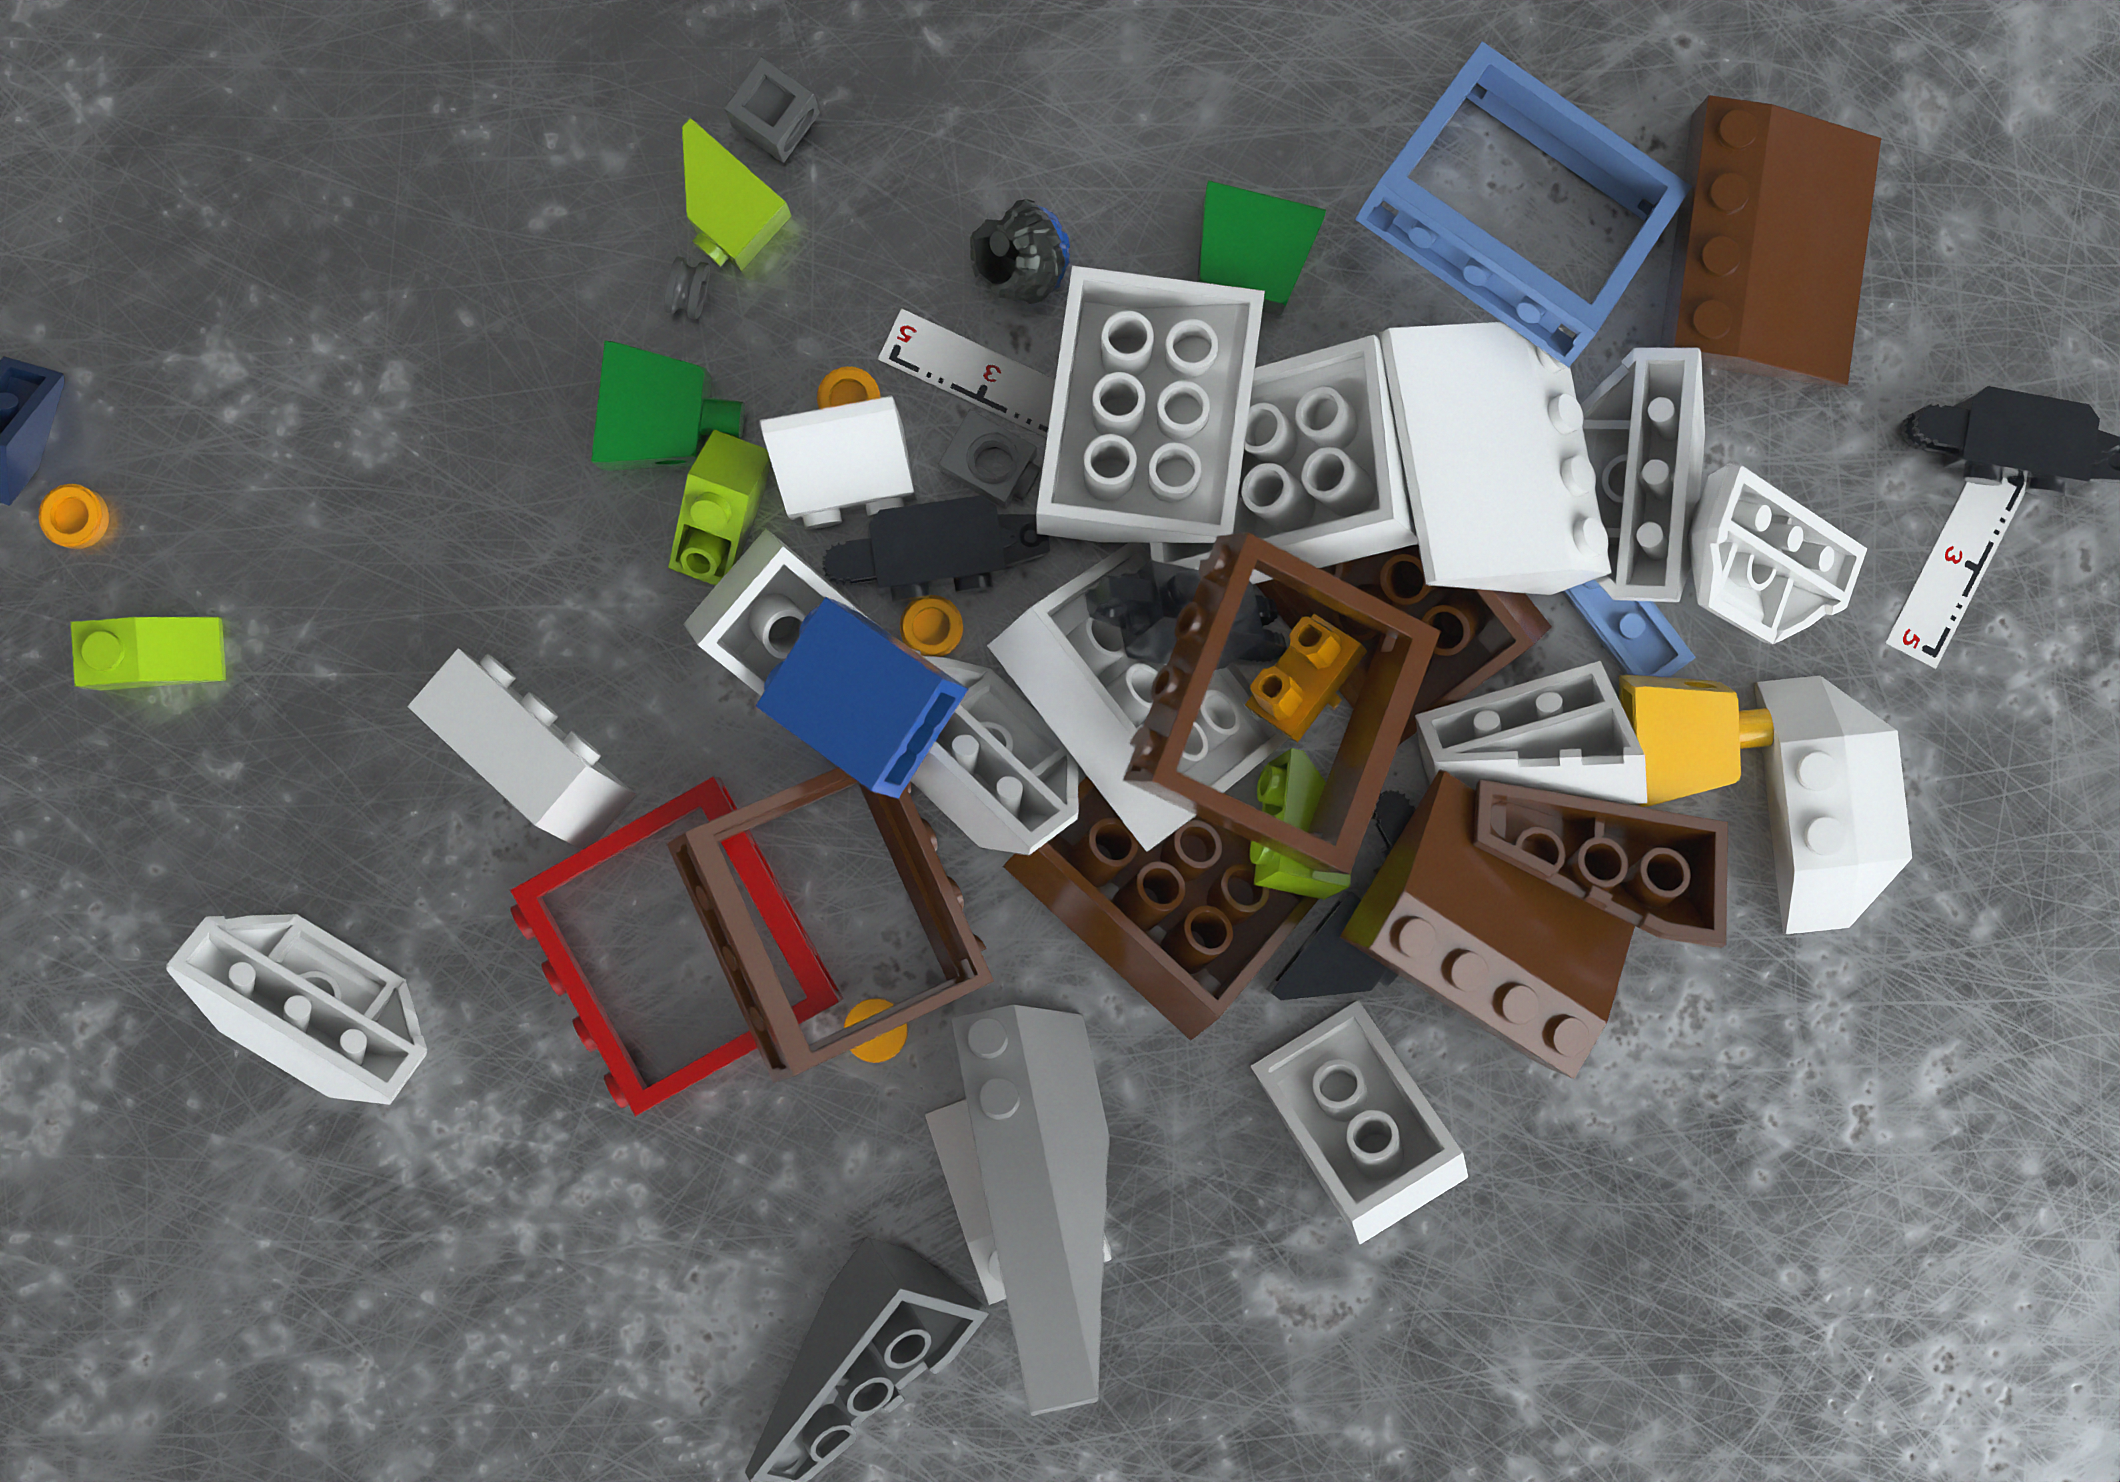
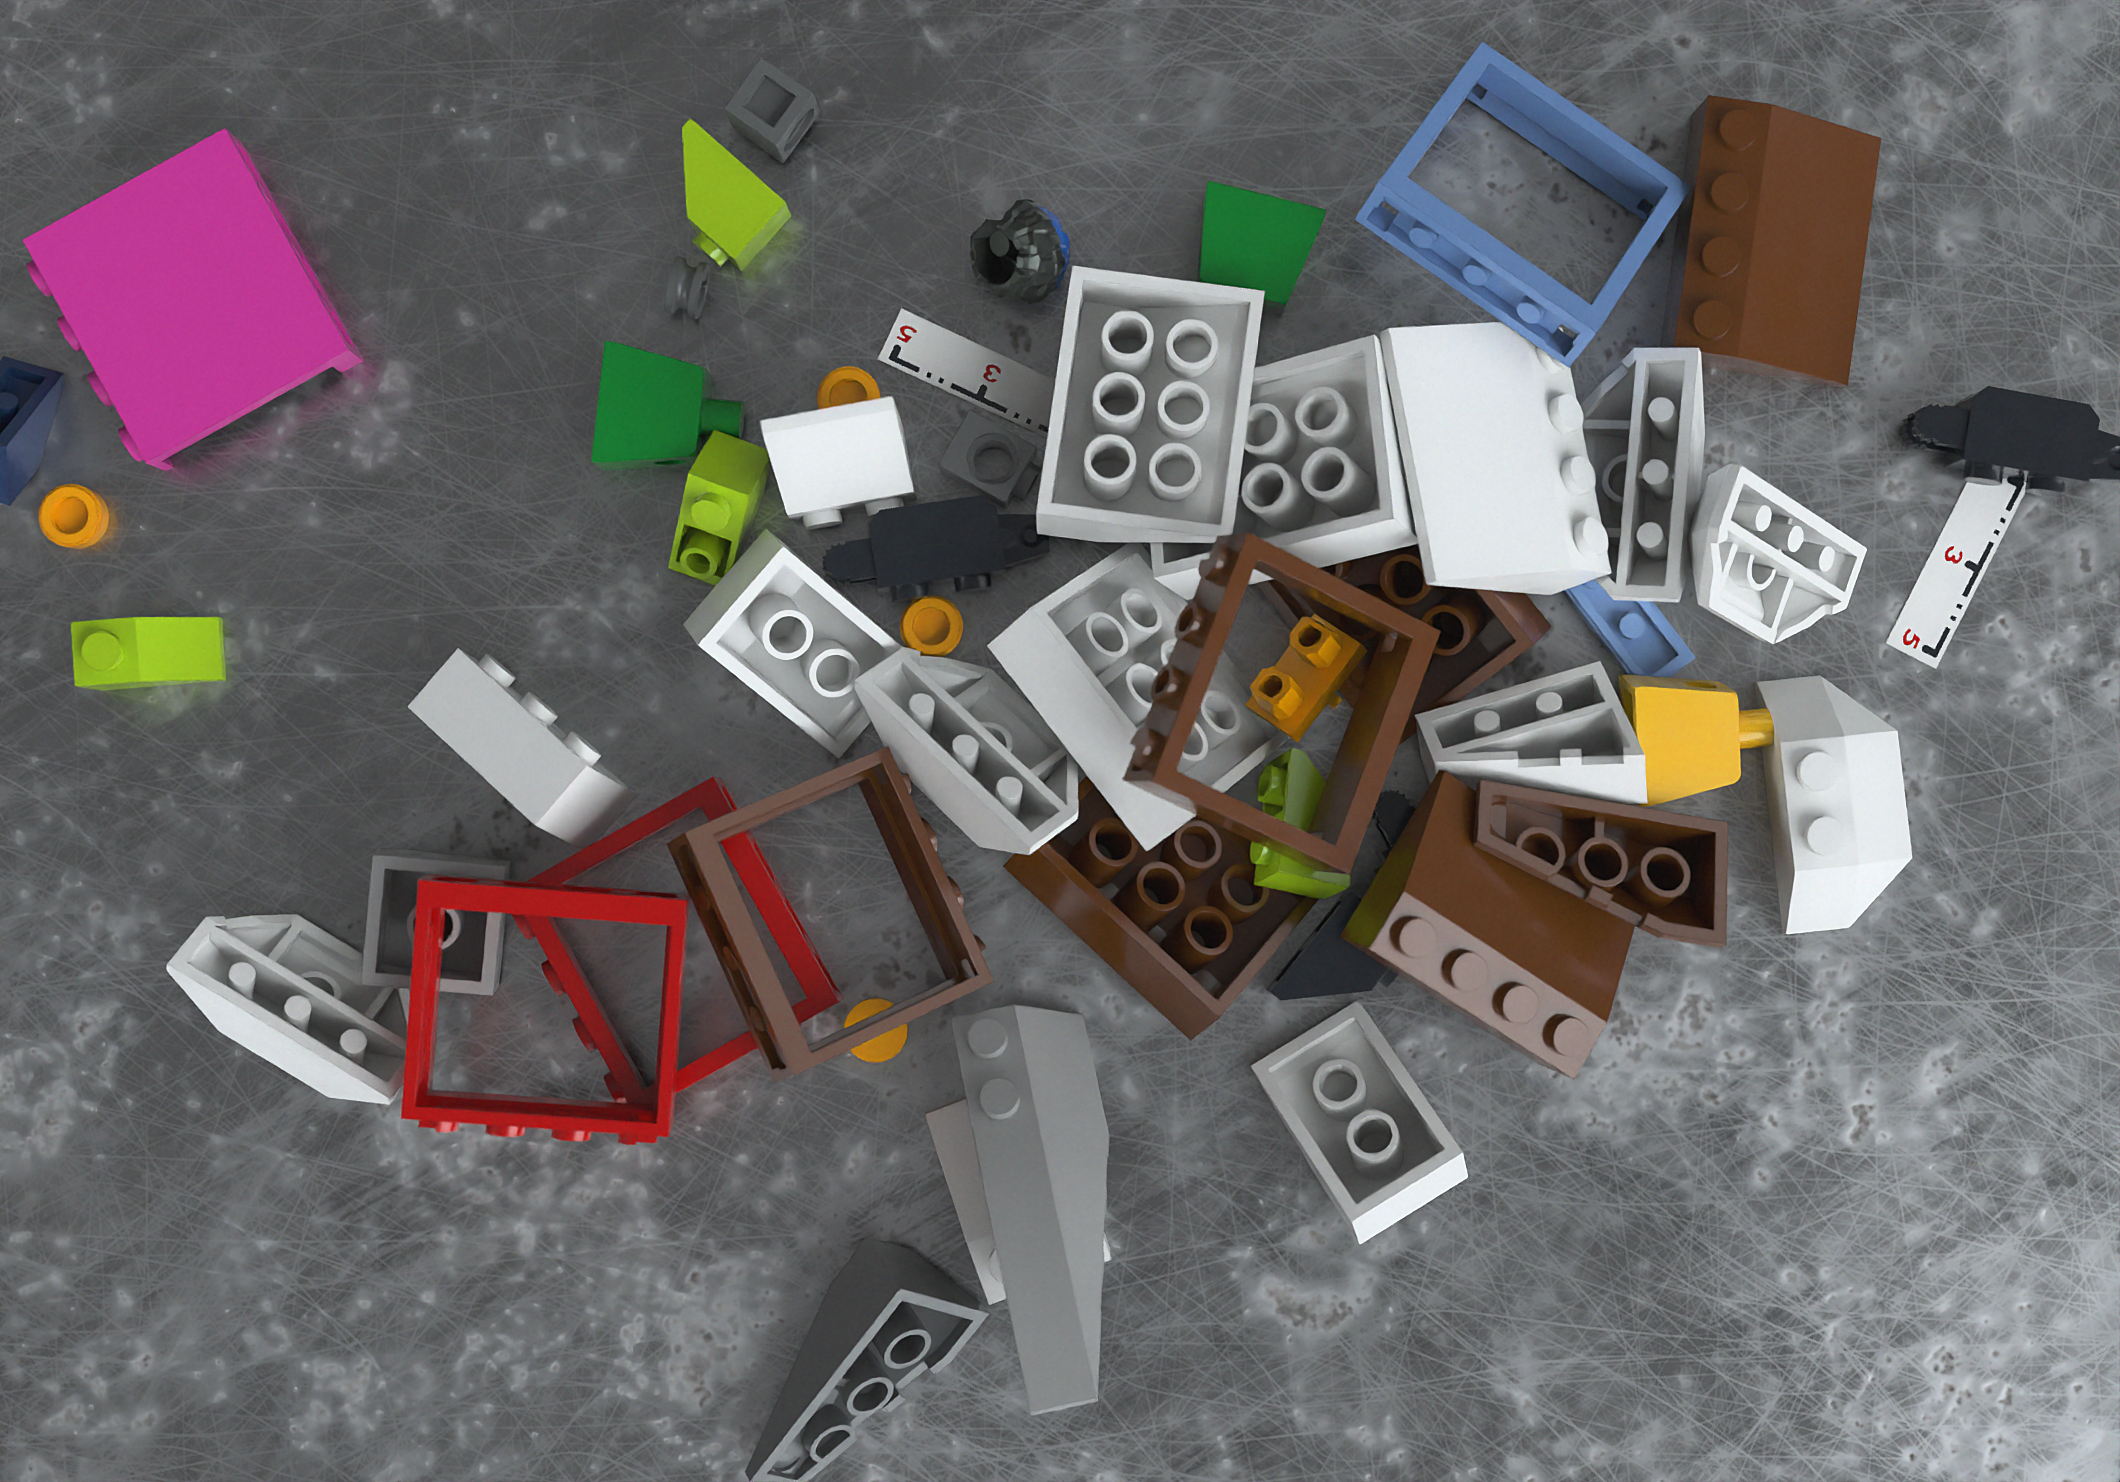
blue brick [756,596,969,798] -> none
black hinge [1085,560,1287,670] -> none
none -> dark pink panel [22,128,364,471]
none -> light grey brick [361,848,511,996]
none -> red window [401,874,690,1146]

